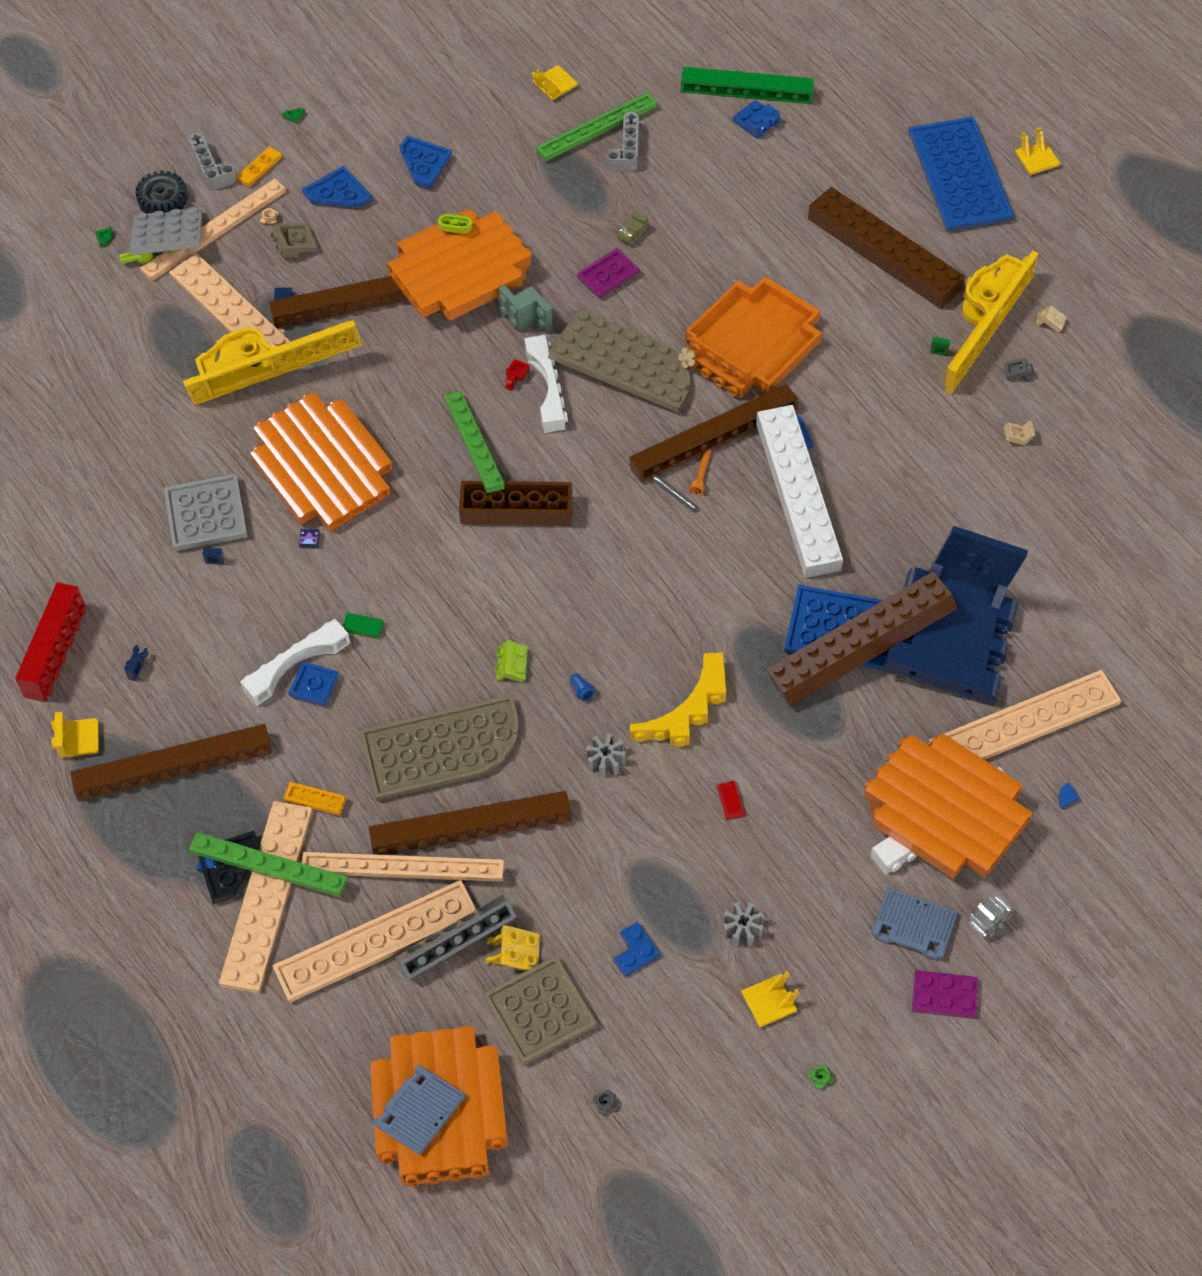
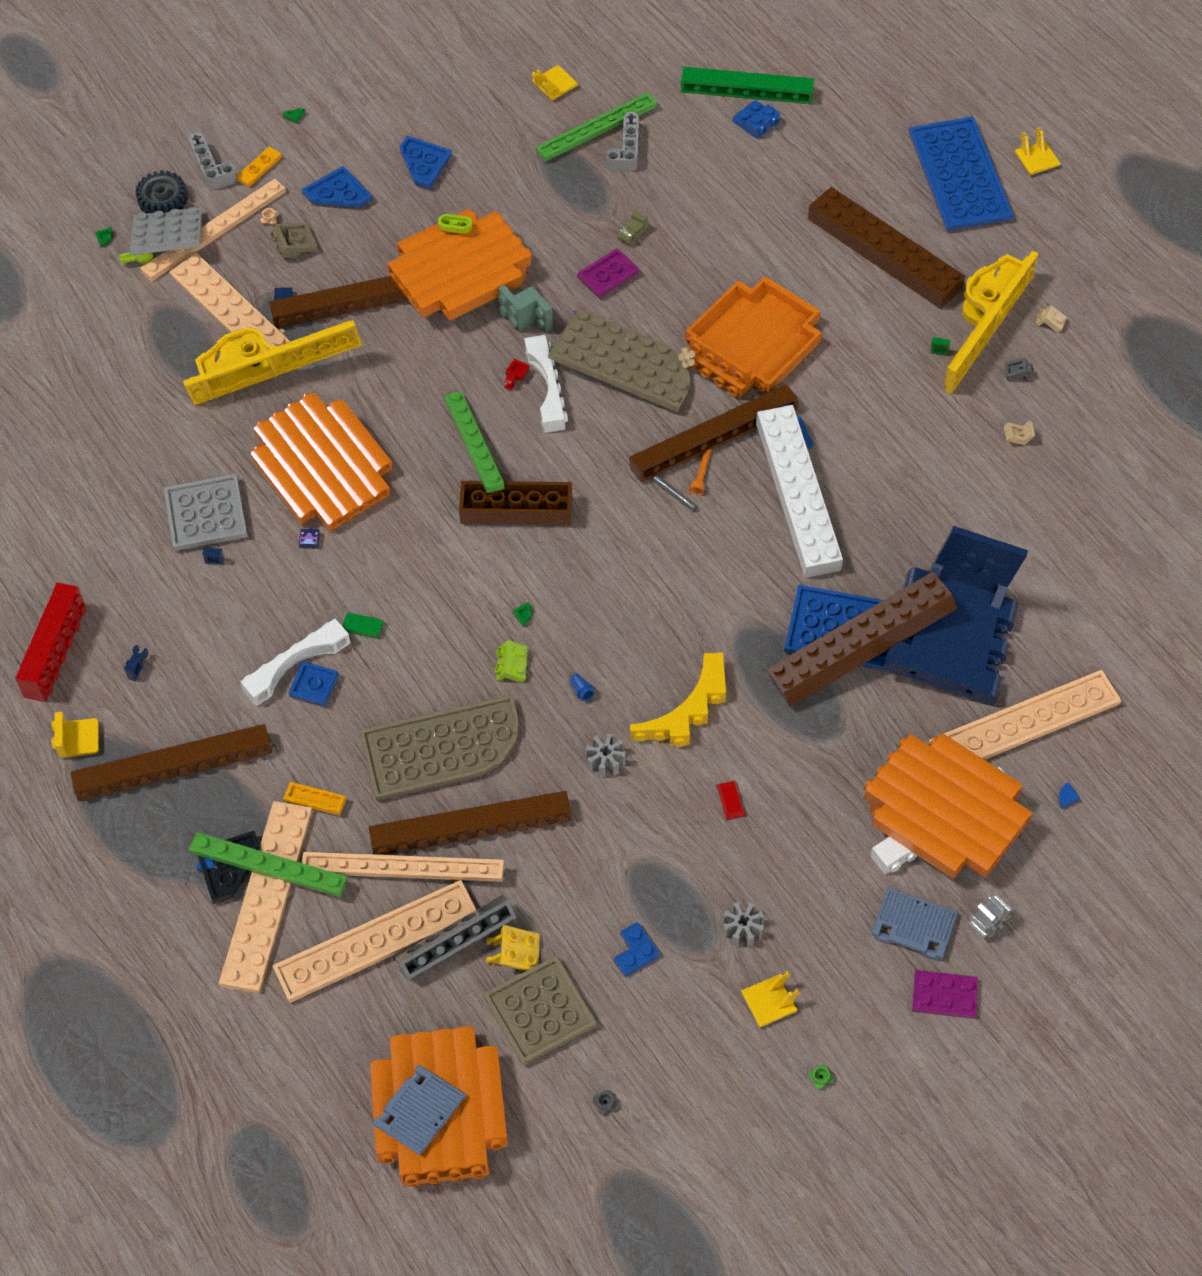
none -> green tile [513,602,532,627]

